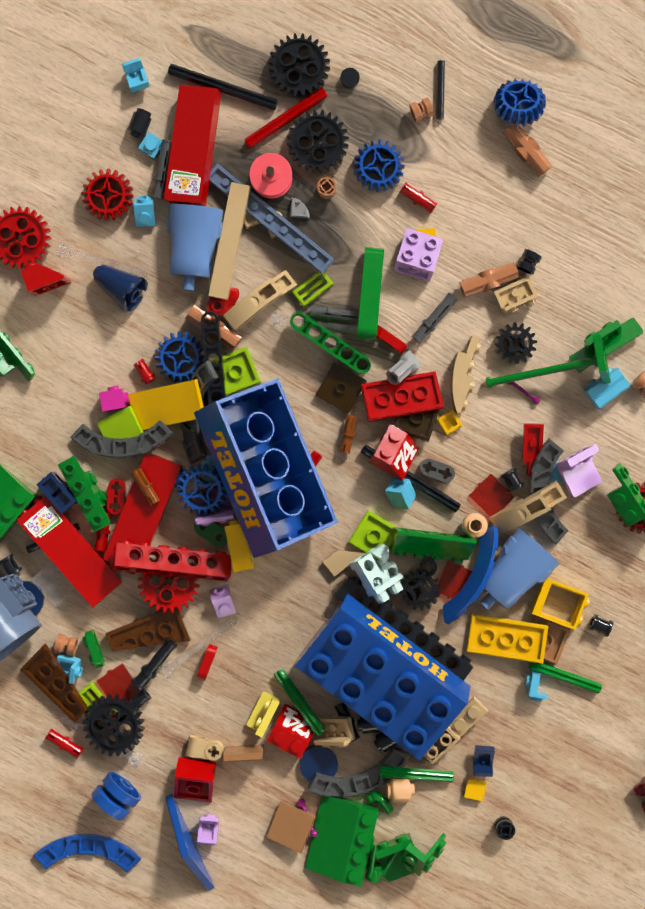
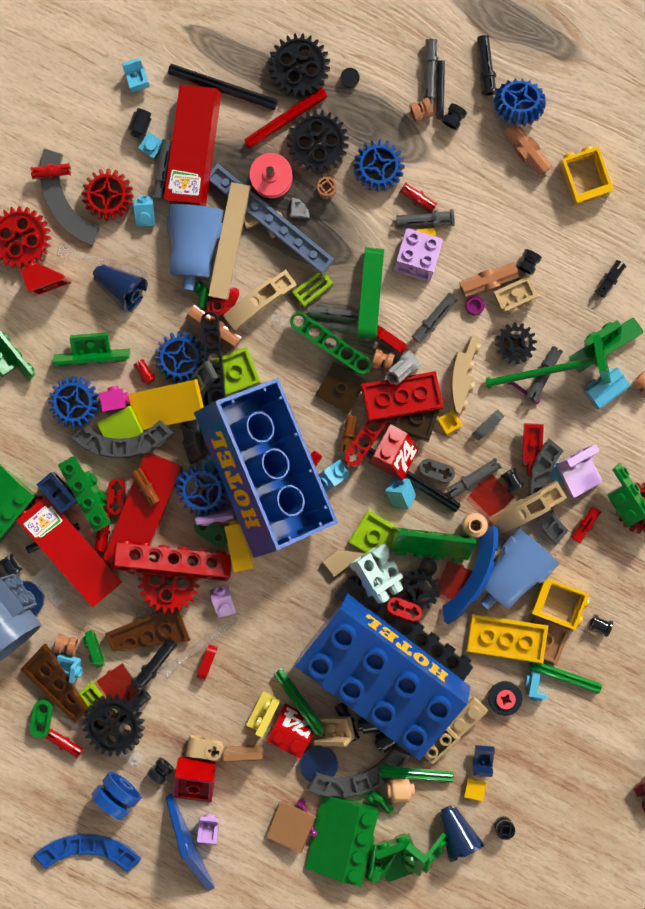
none -> green plate [30,699,53,738]
none -> red pin [31,163,71,179]
none -> dark grey tile [40,148,99,246]
none -> blue gear [48,376,100,428]
none -> green bracket [52,332,131,367]
none -> black wheel [147,757,174,784]
none -> green arm [194,281,209,309]
none -> medium azure bracket [318,459,350,491]
none -> red beam [344,419,390,467]
none -> nougat wheel [371,349,395,372]
none -> red beam [385,597,422,623]
none -> dark grey pin [396,209,455,228]
none -> dark grey pin [423,38,438,99]
none -> dark blue cone [439,805,485,862]
none -> black wheel [441,103,467,130]
none -> dark grey pin [446,458,501,498]
none -> magenta tile [465,296,485,316]
none -> dark grey beam [472,409,504,441]
none -> black pin [477,35,497,96]
none -> black wheel [488,681,523,716]
none -> dark grey pin [525,346,563,402]
none -> yellow window [559,146,614,206]
none -> red pin [570,506,602,544]
none -> black pin [594,260,627,298]

